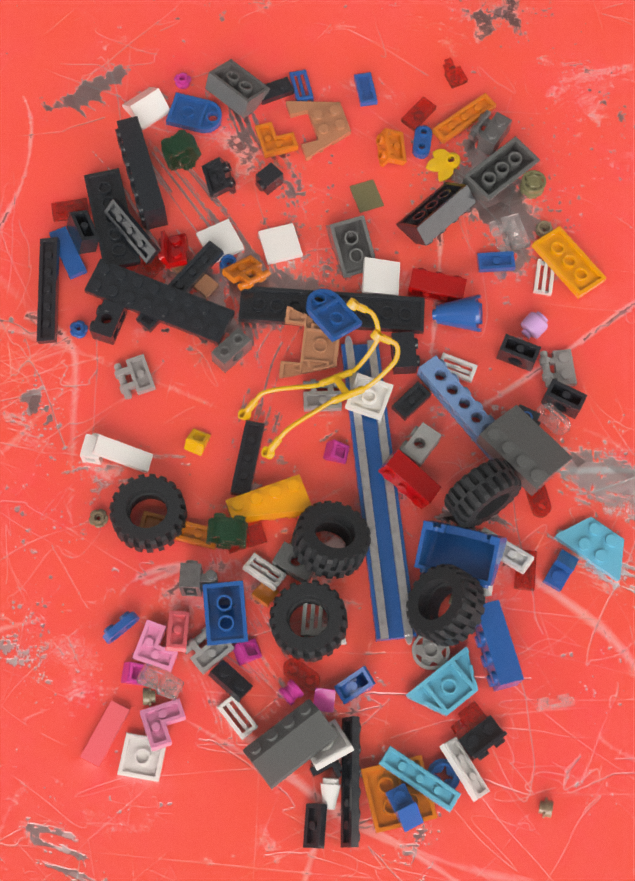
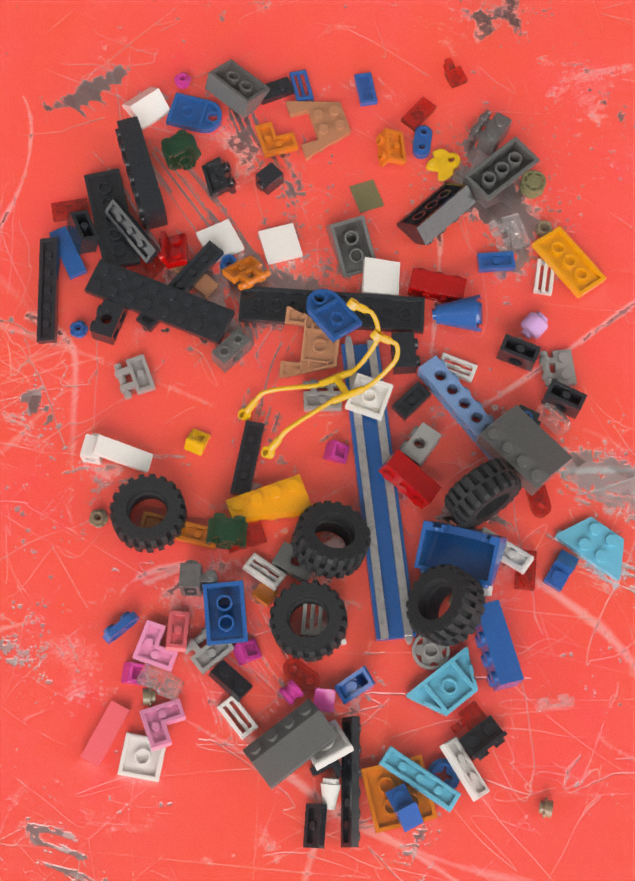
orange plate [432,93,497,144] -> none

